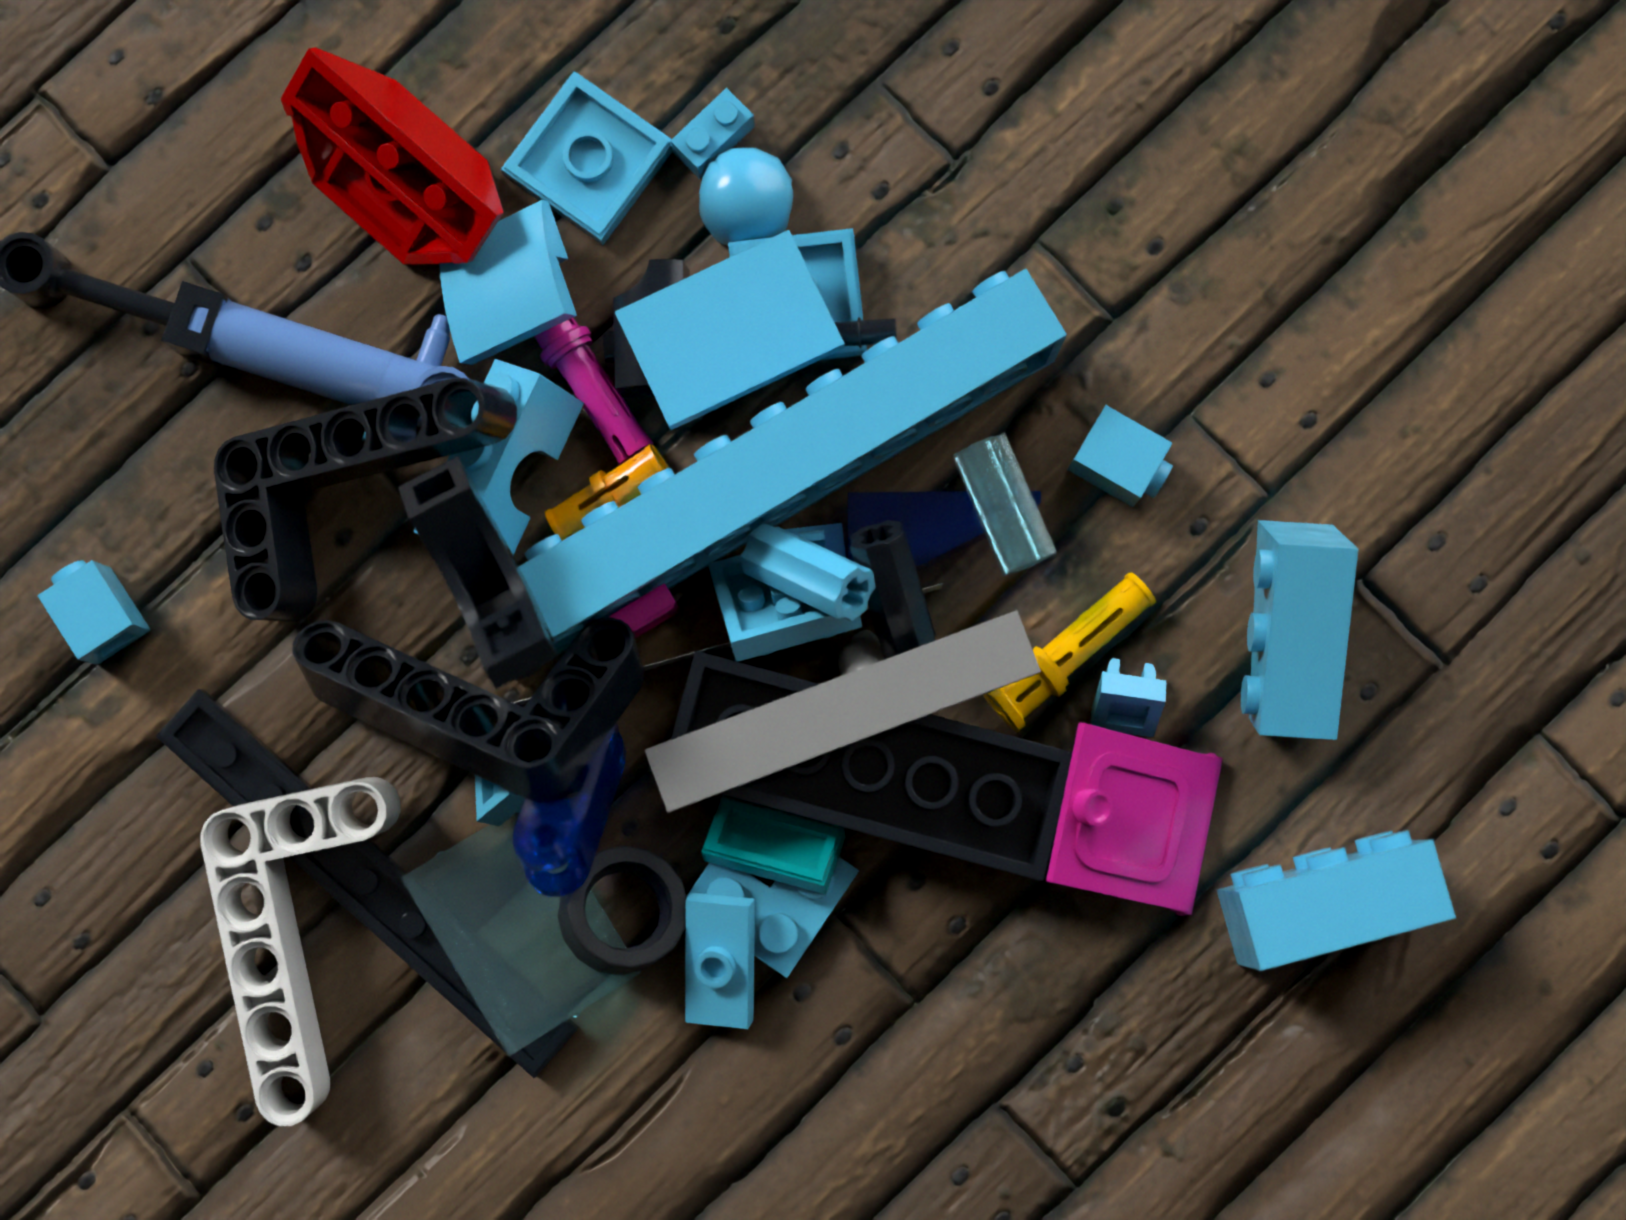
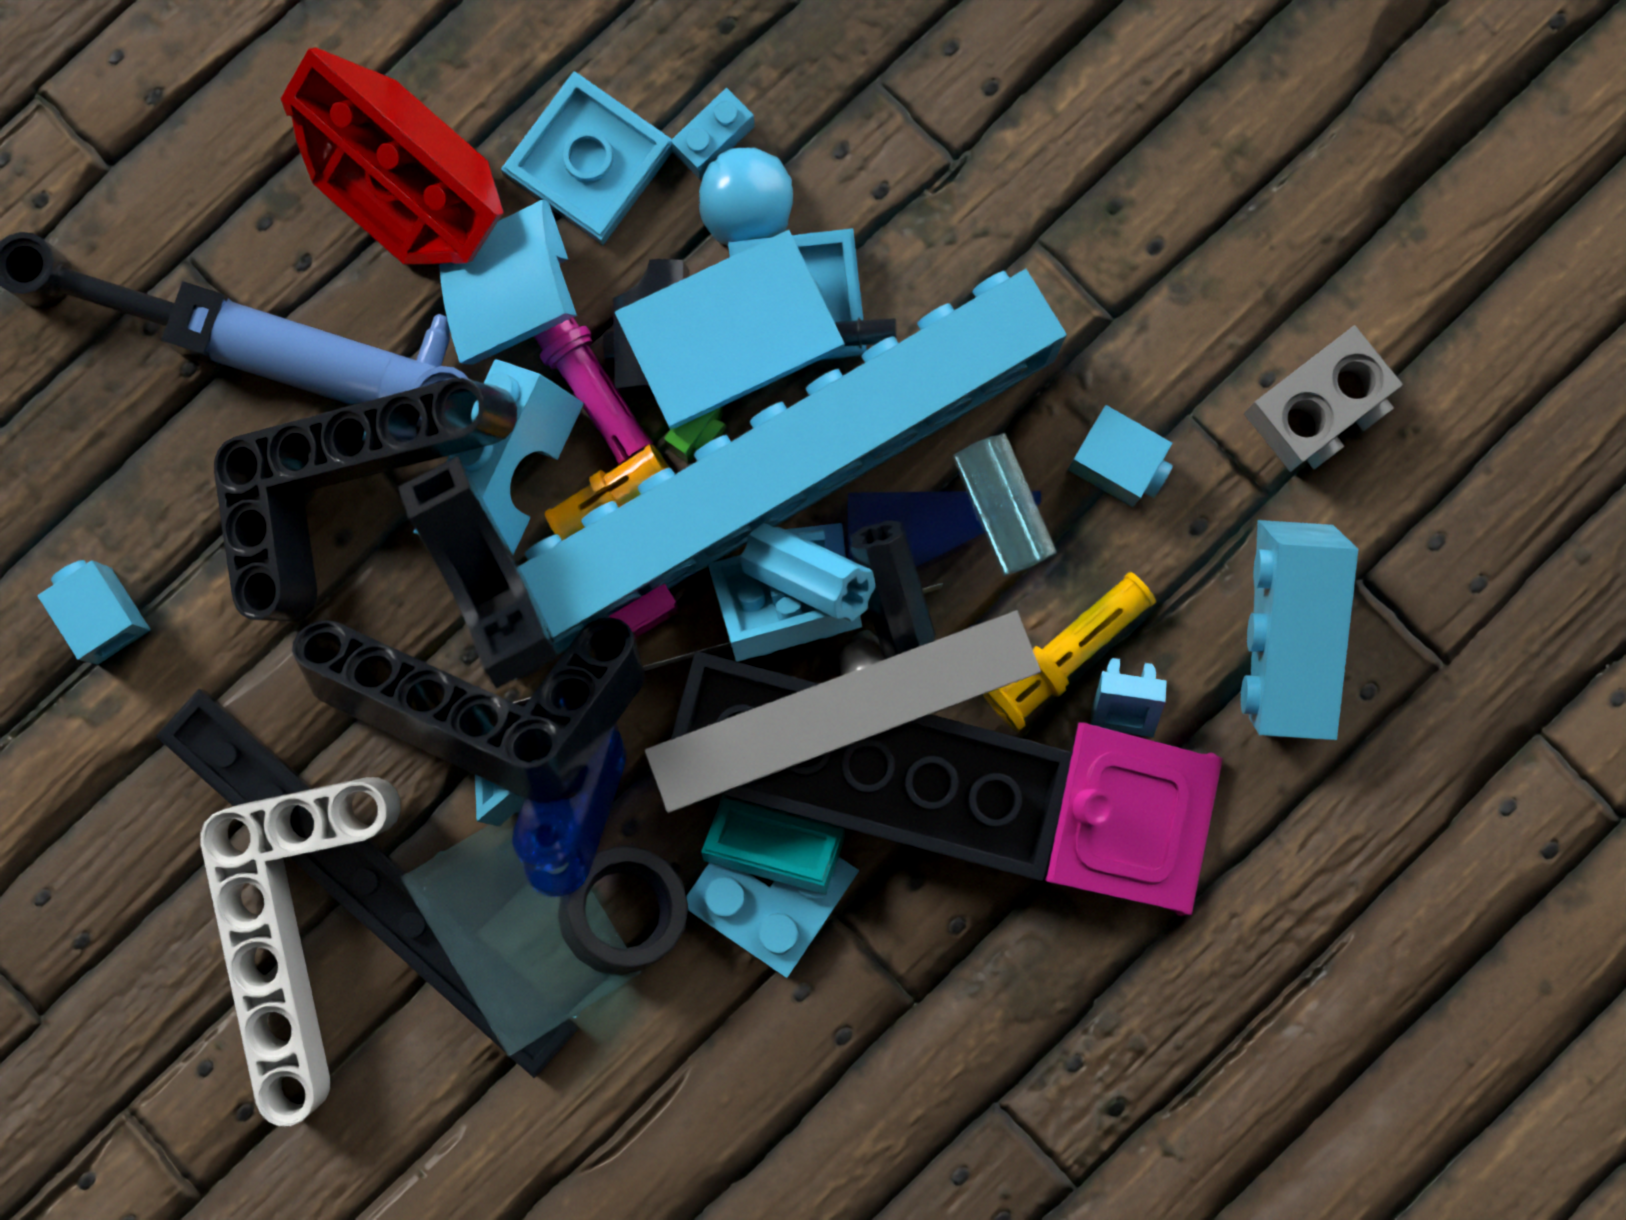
medium azure plate [685,893,755,1029] -> none
medium azure brick [1217,830,1456,971] -> none
none -> bright green plate [664,406,726,464]
none -> light grey brick [1243,325,1403,472]

